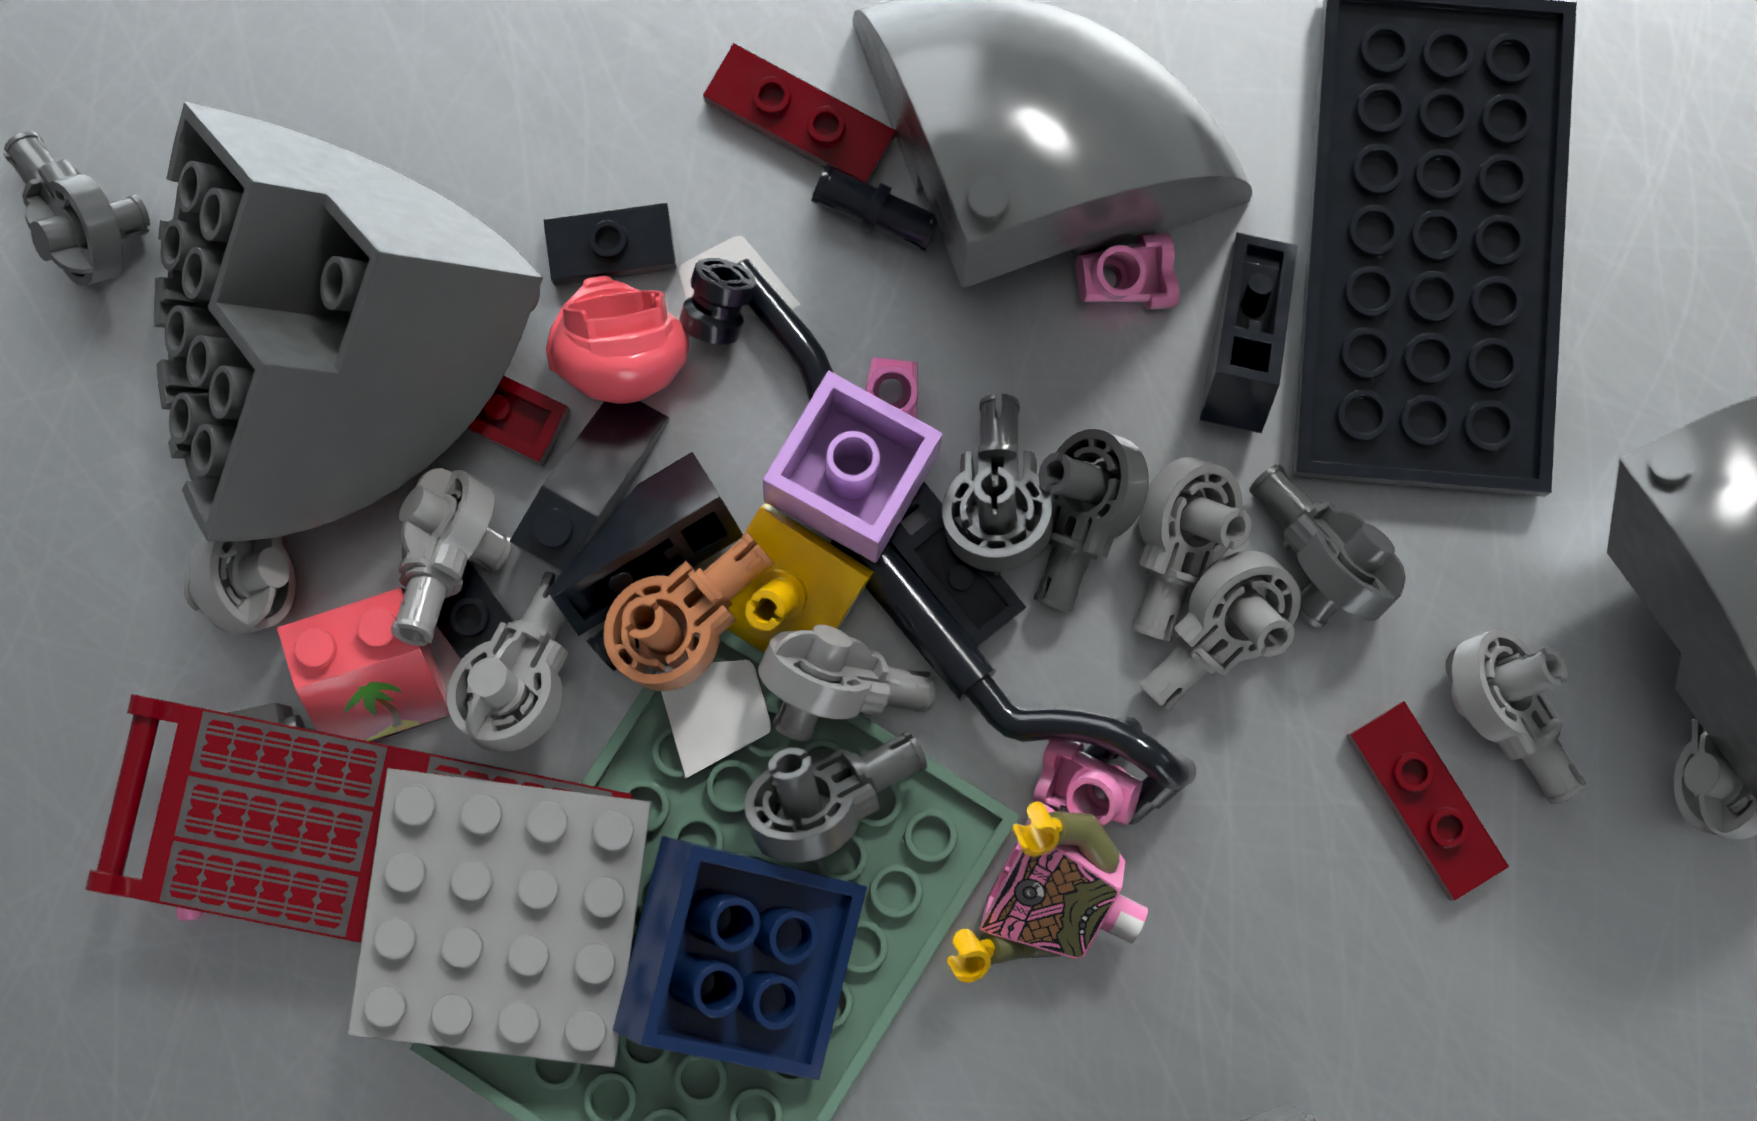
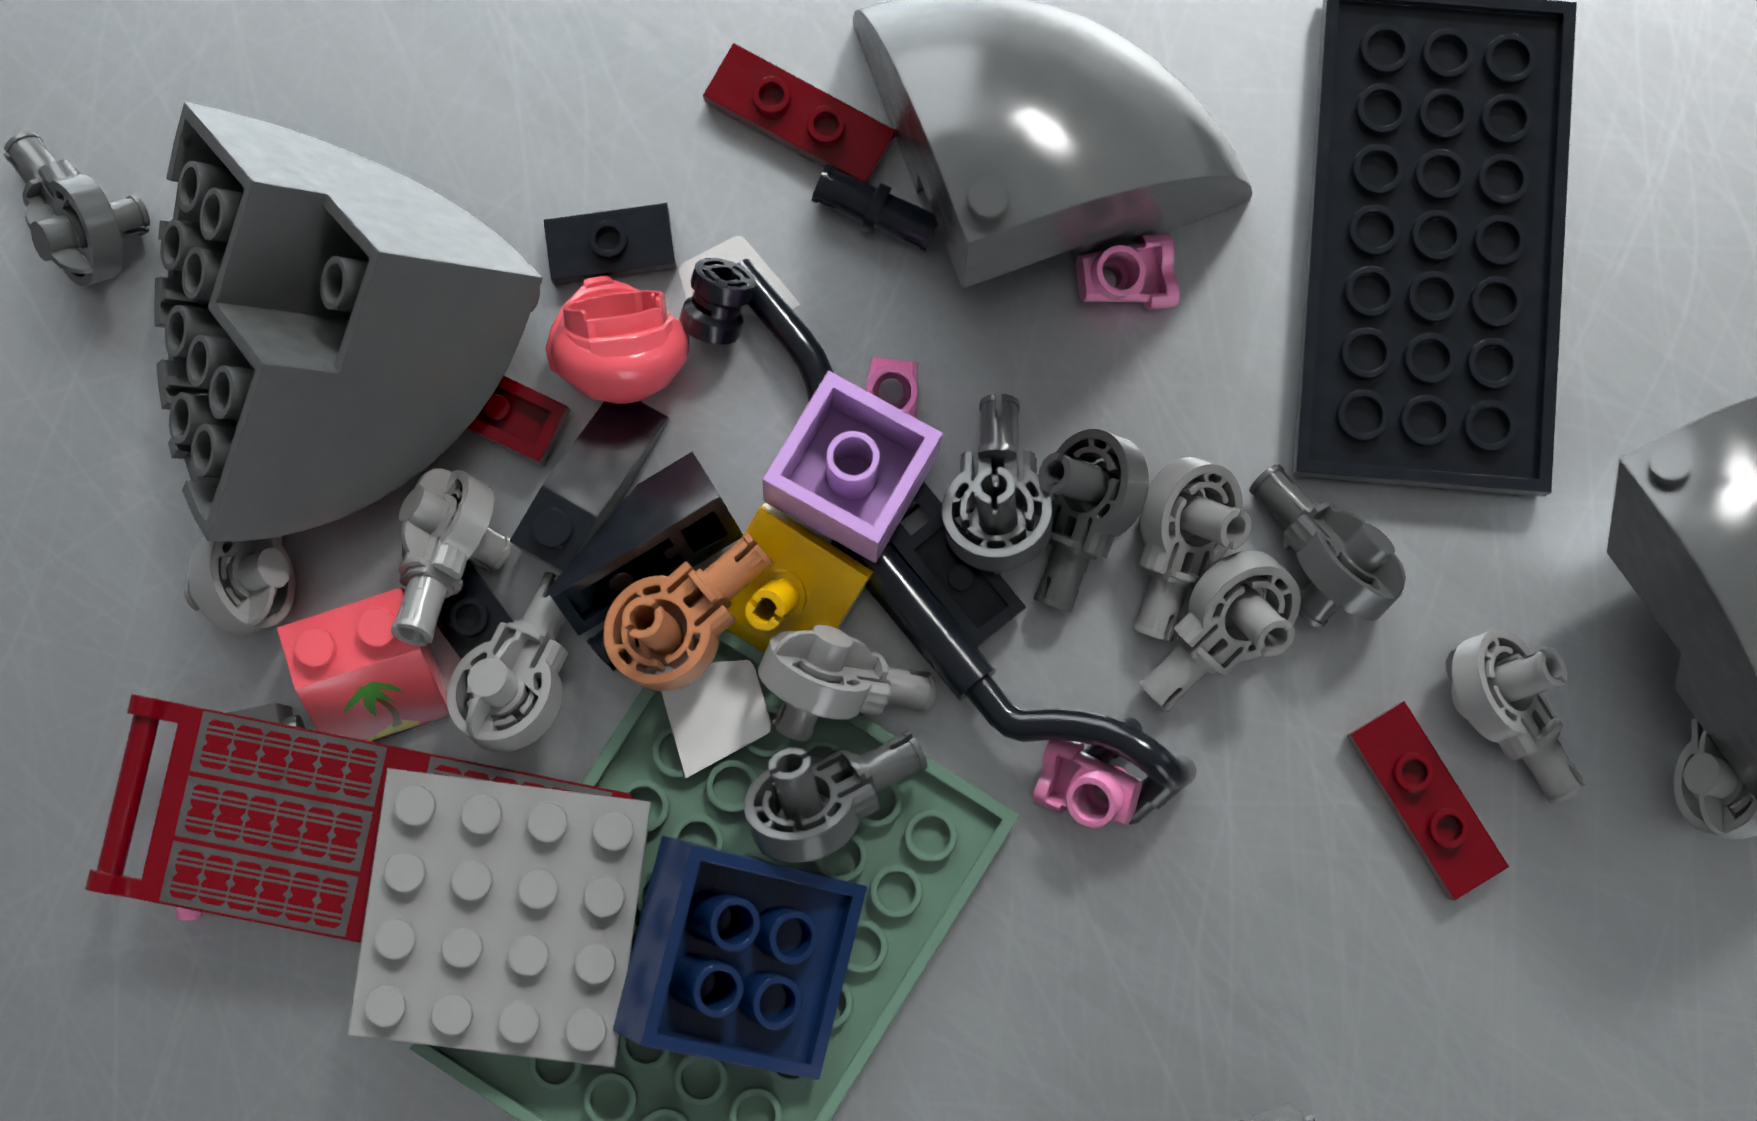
torso [946,801,1148,983] -> none
black slope [1199,232,1298,433] -> none

